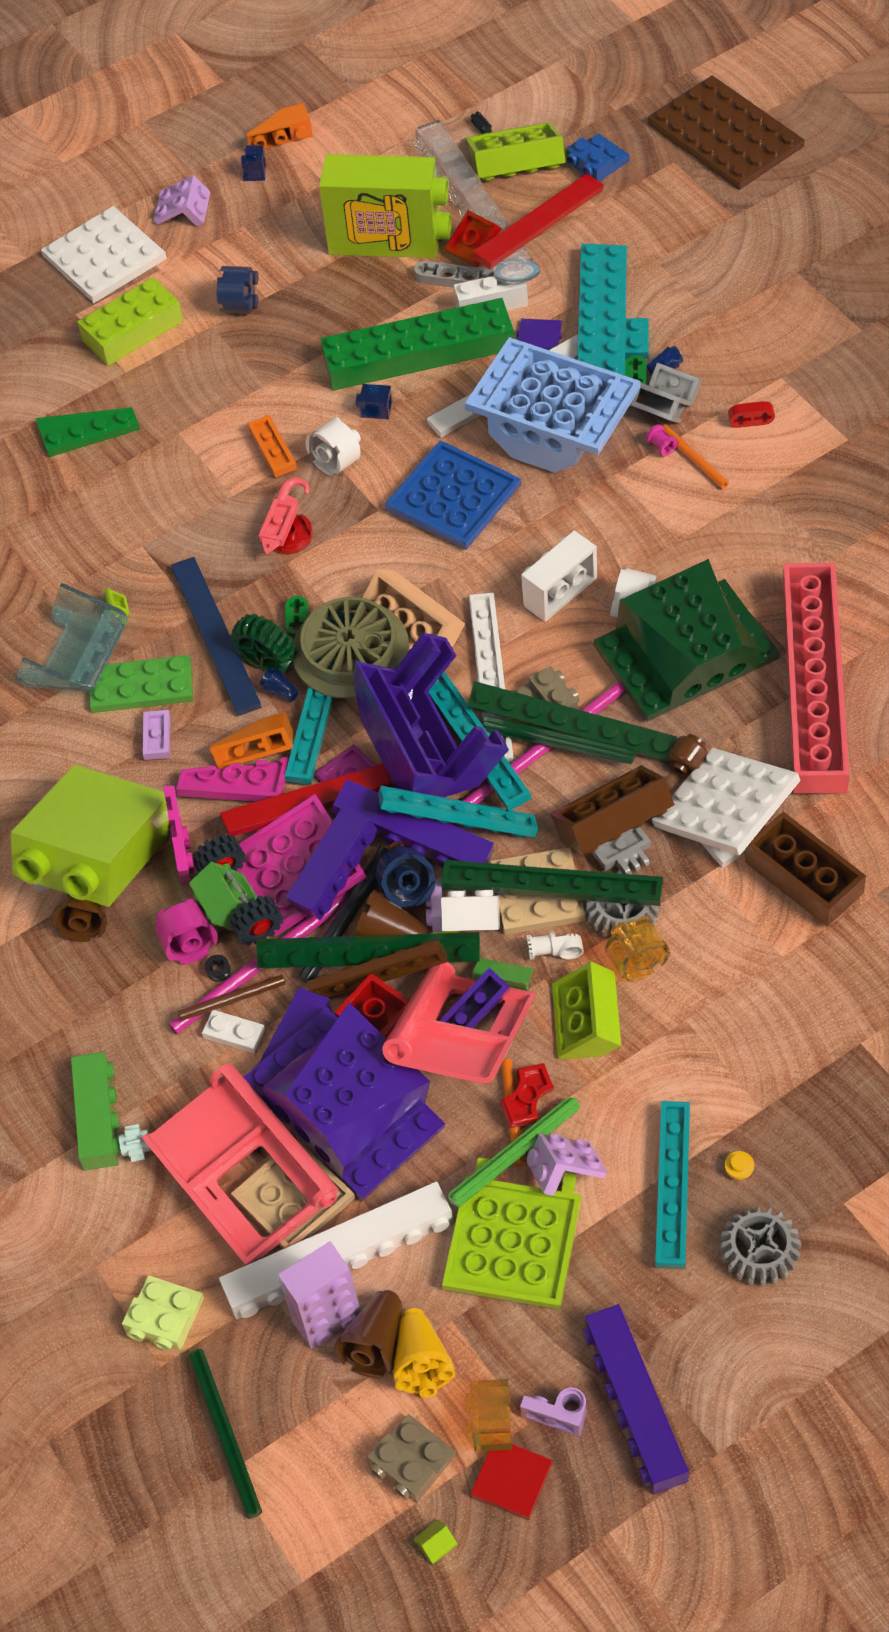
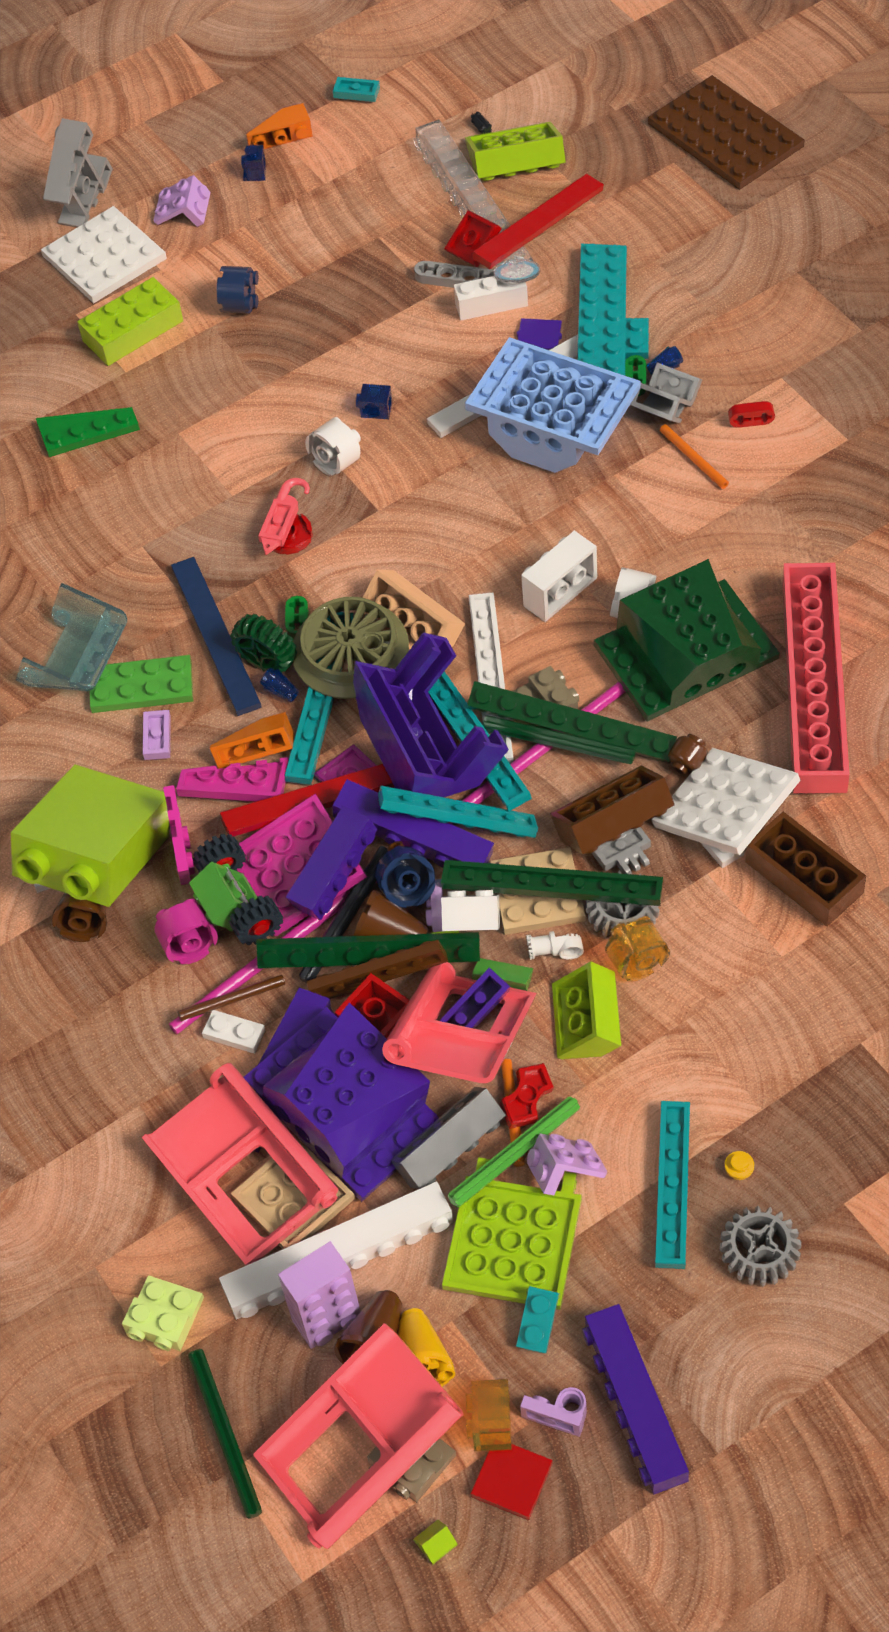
bright green brick [71,1052,121,1171] -> none
lime slope [104,588,130,621] -> none
light aqua gear [119,1124,151,1162] -> none
black bush [204,954,231,982] -> none
orange plate [248,415,297,478] -> none
lime brick [319,154,452,258] -> none
green brick [320,298,515,391] -> none
blue plate [385,440,521,550] -> none
blue plate [566,133,629,181] -> none
dark pink bush [646,424,678,457] -> none
none -> light grey wedge [43,118,113,227]
none -> coral piece [253,1323,464,1549]
none -> teal plate [333,77,380,102]
none -> brick [390,1087,506,1189]
none -> teal plate [516,1286,560,1353]

